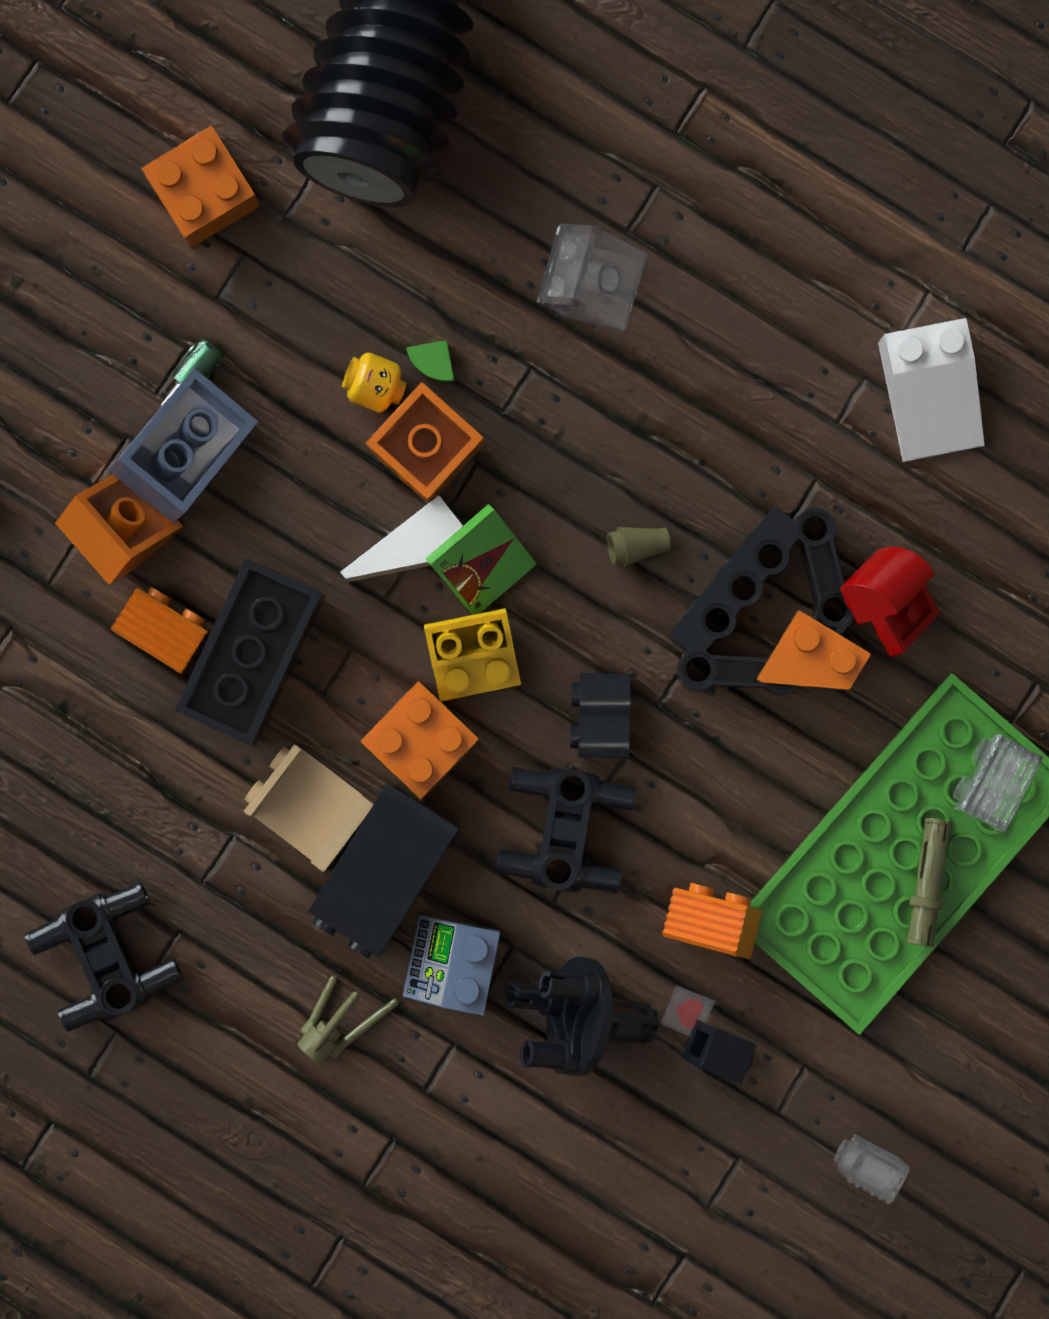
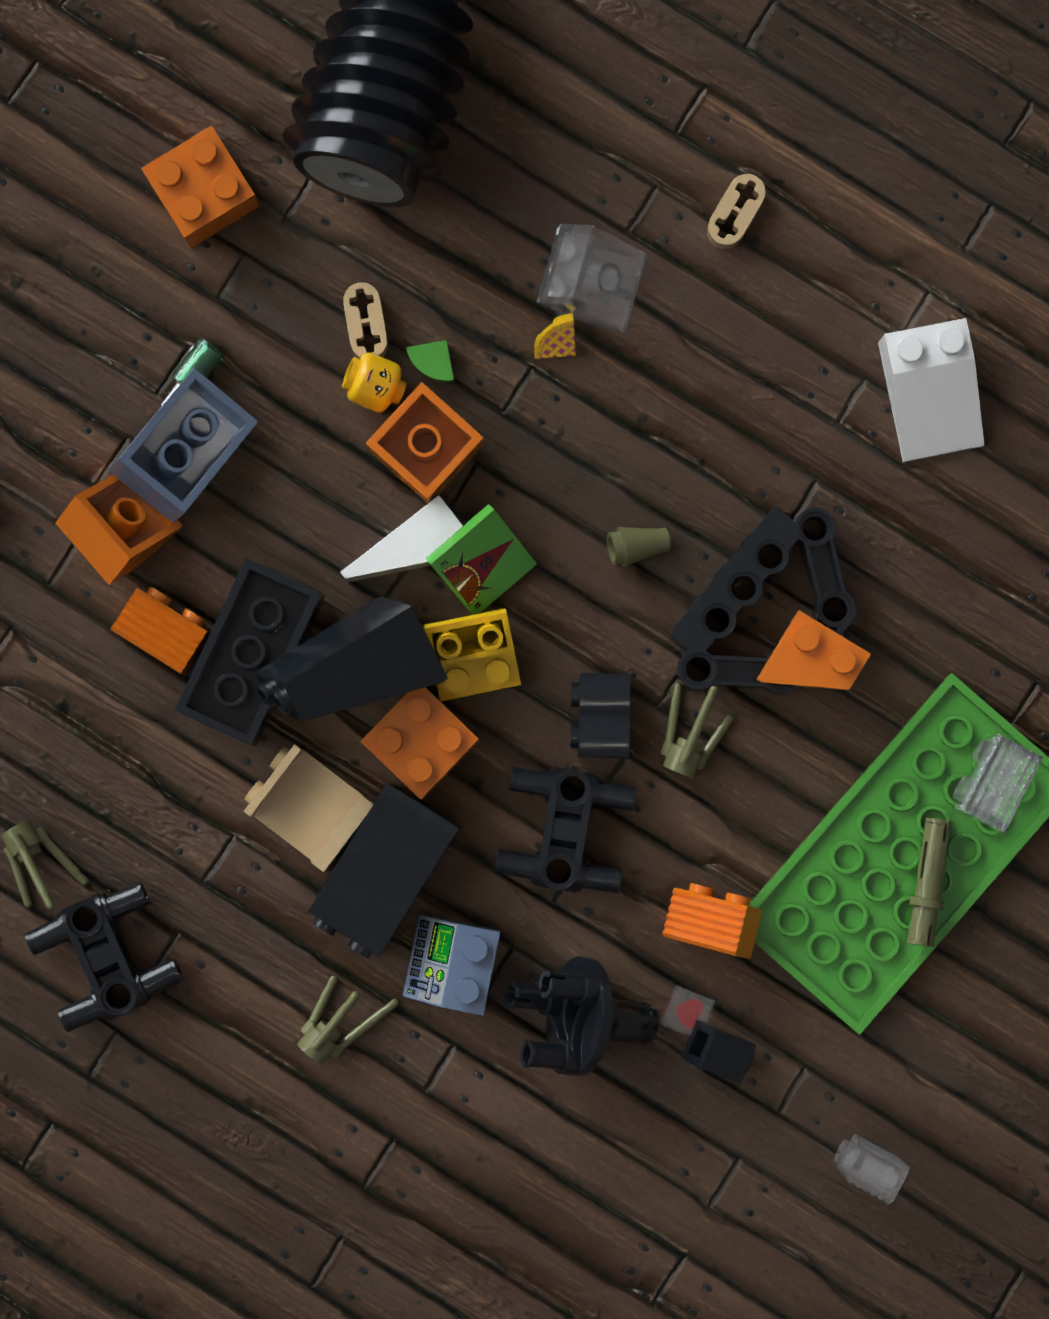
red brick [839,547,940,657] -> none
none -> olive plant [1,820,89,910]
none -> black slope [255,596,448,722]
none -> tan beam [343,282,388,359]
none -> yellow tile [534,313,576,359]
none -> olive plant [660,682,734,778]
none -> tan beam [707,174,765,249]

